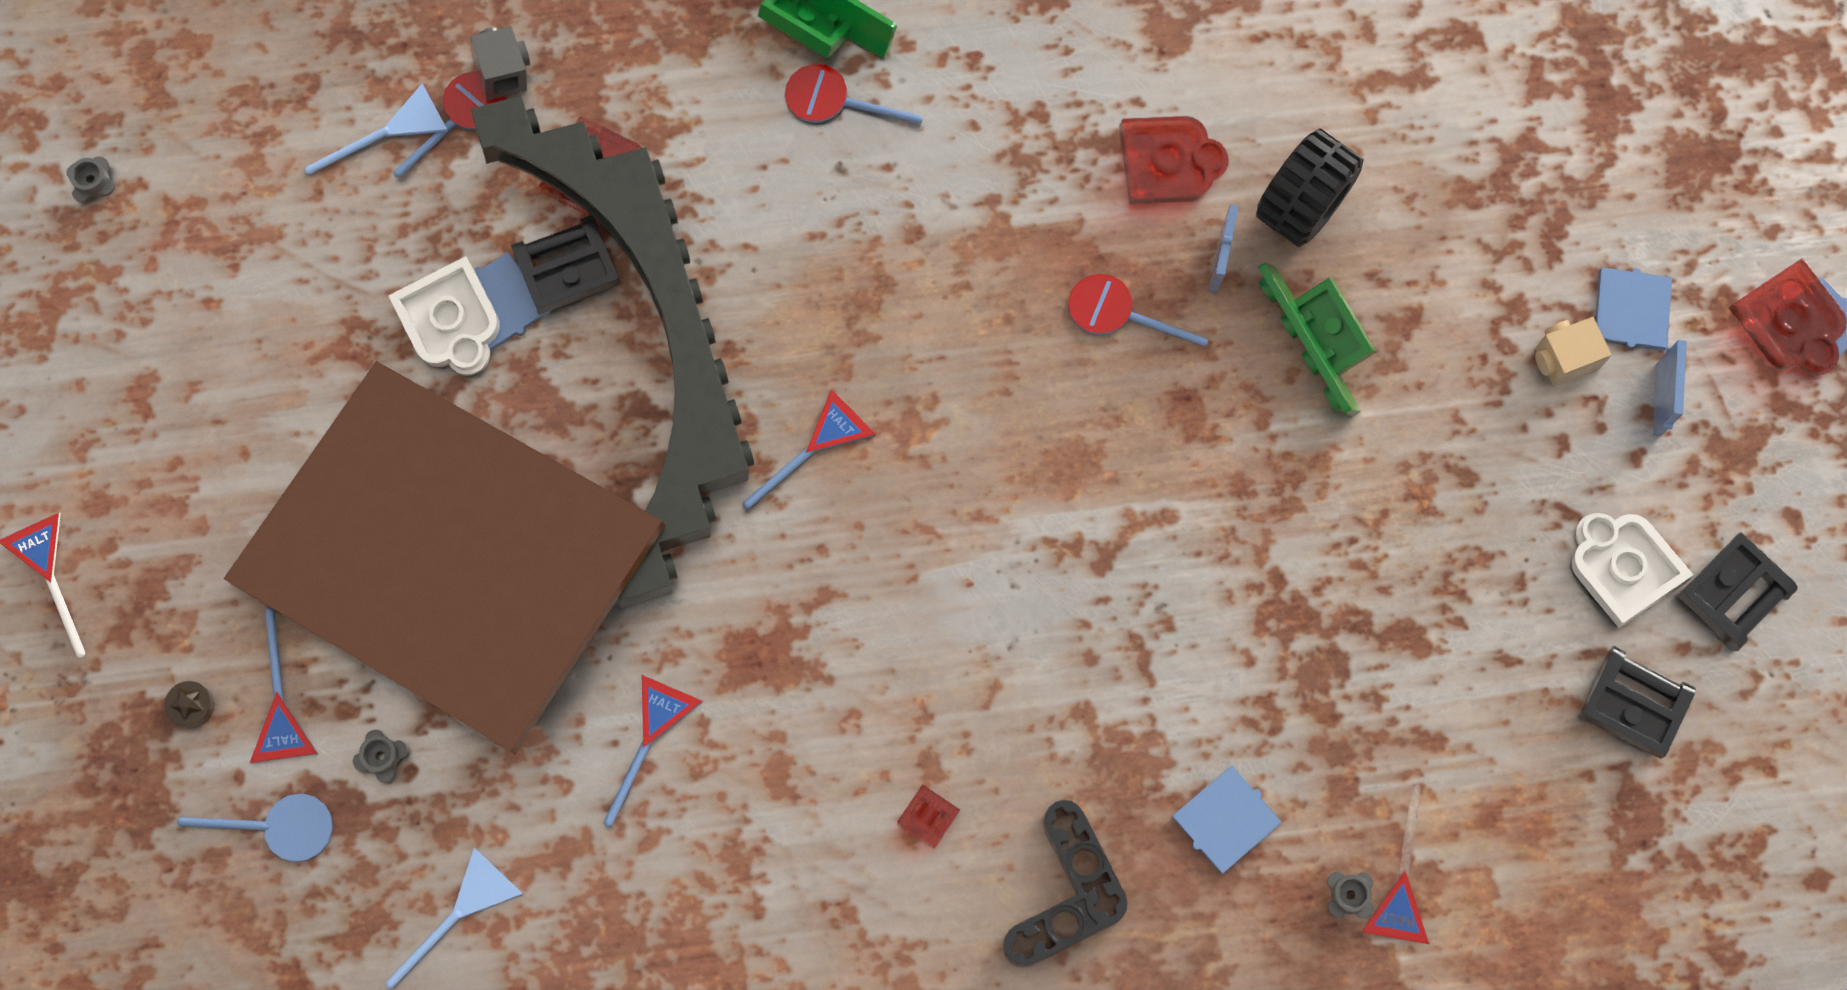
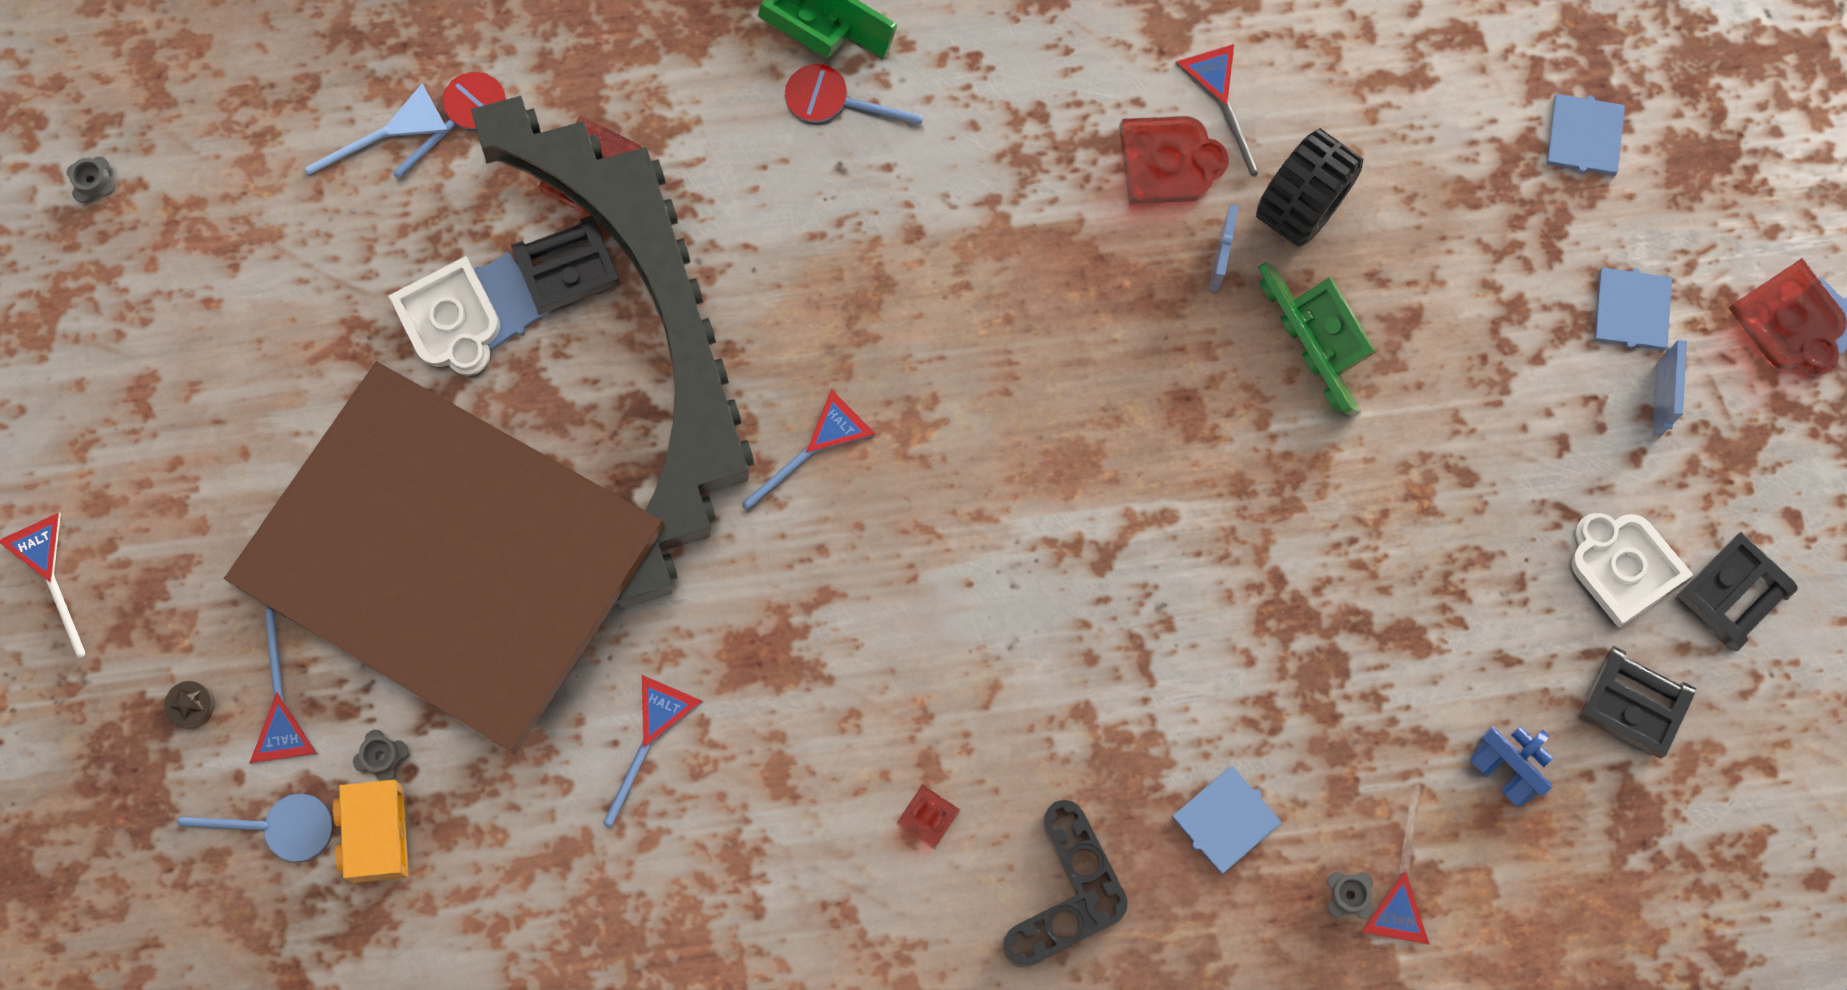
light blue piece [385,848,523,989] -> none
dark grey brick [470,26,530,101] -> none
red piece [1068,273,1208,346] -> none
tan brick [1535,317,1612,387] -> none
none -> light orange brick [333,780,408,884]
none -> piece [1175,44,1258,176]
none -> blue hips [1470,725,1553,808]
none -> medium blue piece [1546,94,1625,176]

